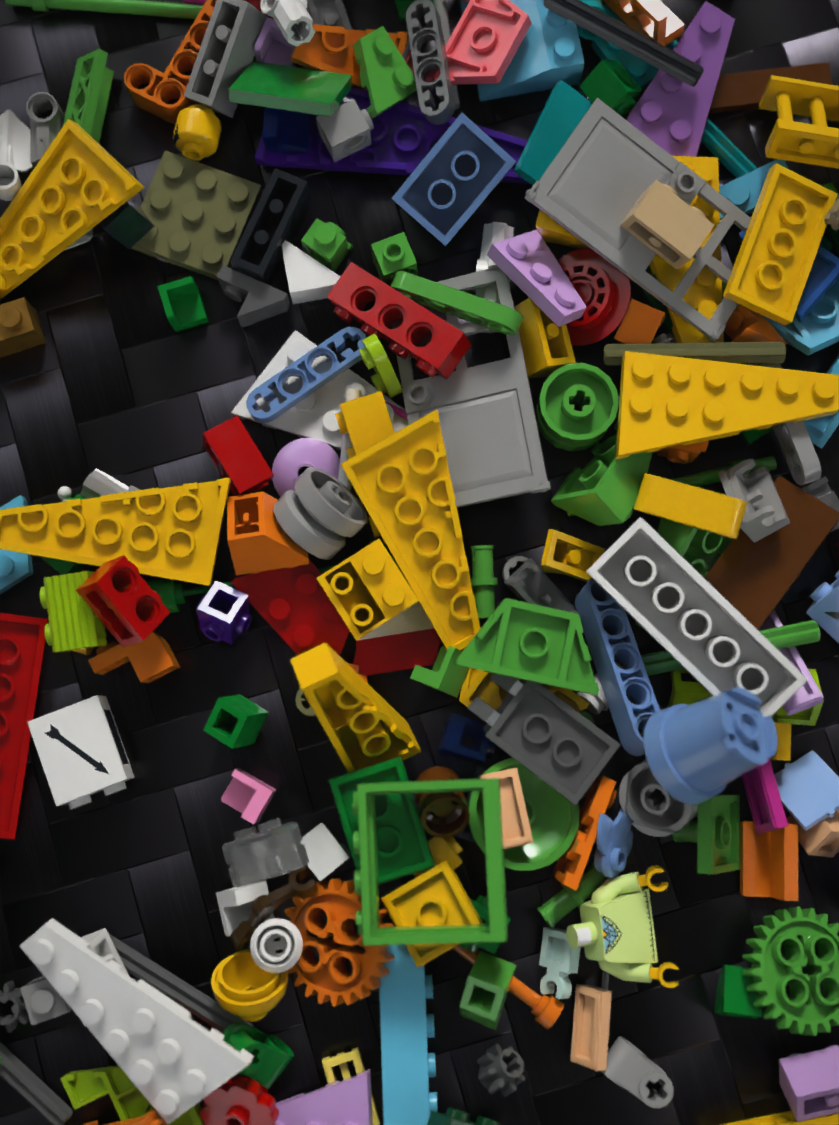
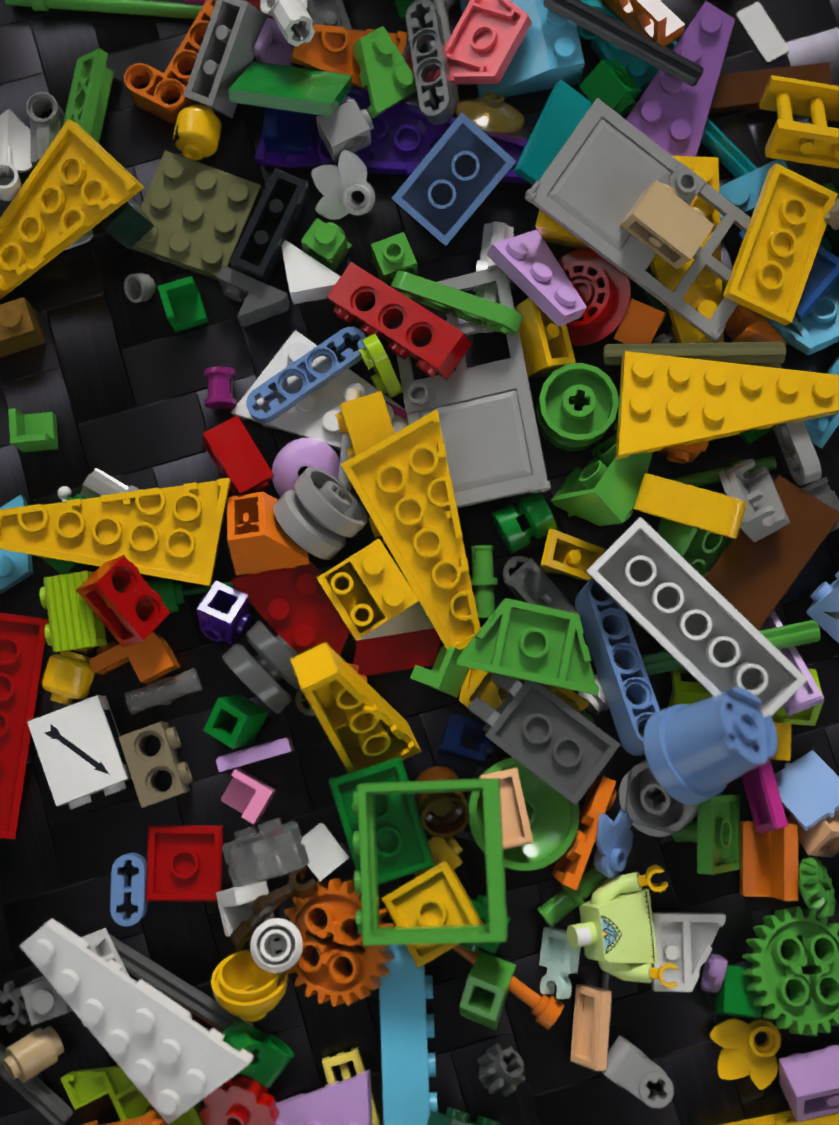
none -> tan brick [2,1026,64,1083]
none -> bright green panel [8,408,58,453]
none -> yellow head [41,651,95,705]
none -> medium blue beam [110,853,148,927]
none -> dark tan brick [118,722,193,808]
none -> light grey hinge [124,273,156,303]
none -> clear pin [124,668,202,715]
none -> red tile [146,825,224,902]
none -> magenta bush [204,366,236,409]
none -> lavender tile [216,737,294,772]
none -> dark grey wheel [222,620,302,714]
none -> white plate [311,149,375,220]
none -> clear yellow dish [456,92,524,133]
none -> green wheel [491,492,557,554]
none -> white wing [651,912,726,992]
none -> lavender tile [700,953,728,993]
none -> yellow plate [709,1018,781,1090]
none -> white sticker [736,2,789,62]
none -> bright green gear [798,857,837,919]

